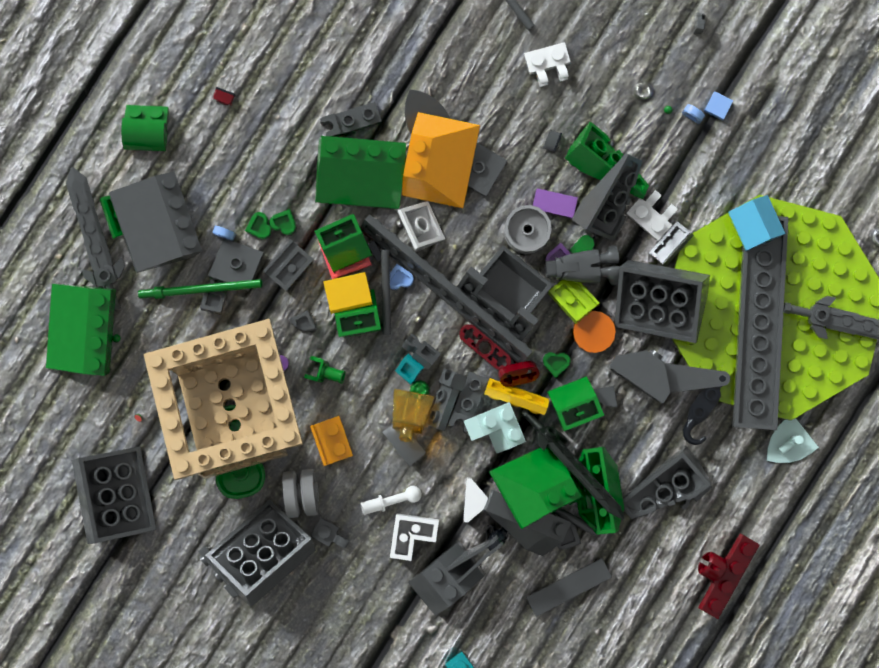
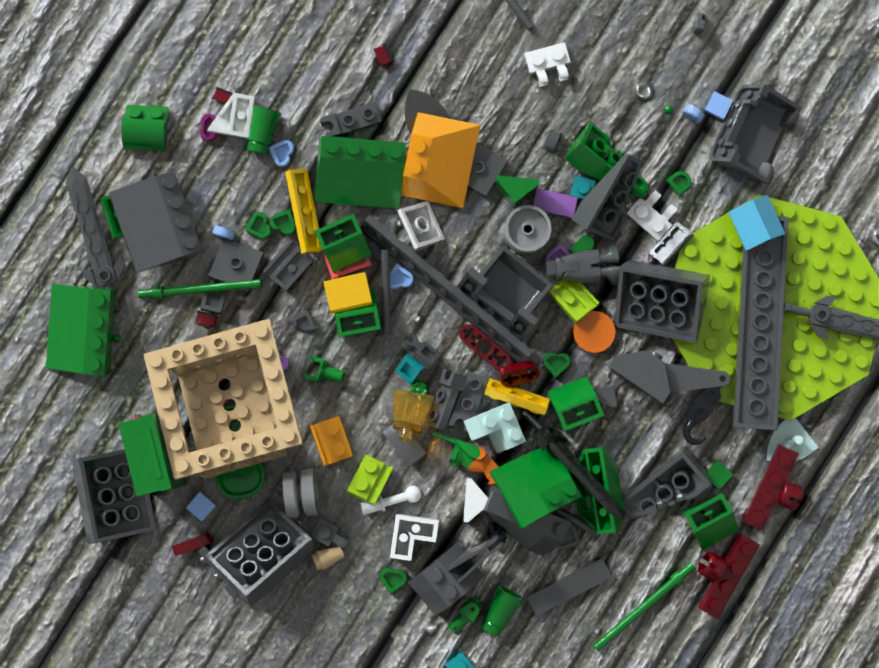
none -> green container [118,413,187,497]
none -> dark red beam [171,532,213,556]
none -> light blue tile [186,491,217,522]
none -> dark red piece [195,311,218,328]
none -> magenta tile [200,114,221,142]
none -> white wing [207,93,255,139]
none -> green plant [247,106,282,155]
none -> light blue tile [268,140,295,168]
none -> yellow plate [285,169,323,254]
none -> tan cone [311,546,345,571]
none -> lime plate [347,454,393,506]
none -> dark red piece [373,44,393,68]
none -> green tile [380,567,408,594]
none -> animal [432,433,499,485]
none -> green piece [448,597,482,635]
none -> green plant [481,585,524,637]
none -> green slope [495,175,539,209]
none -> teal plate [570,175,596,200]
none -> green bar [593,562,696,652]
none -> green tile [665,171,691,197]
none -> green slope [681,492,739,550]
none -> green tile [706,460,734,490]
none -> dark grey windscreen [709,84,802,184]
none -> dark red plate [742,444,804,530]

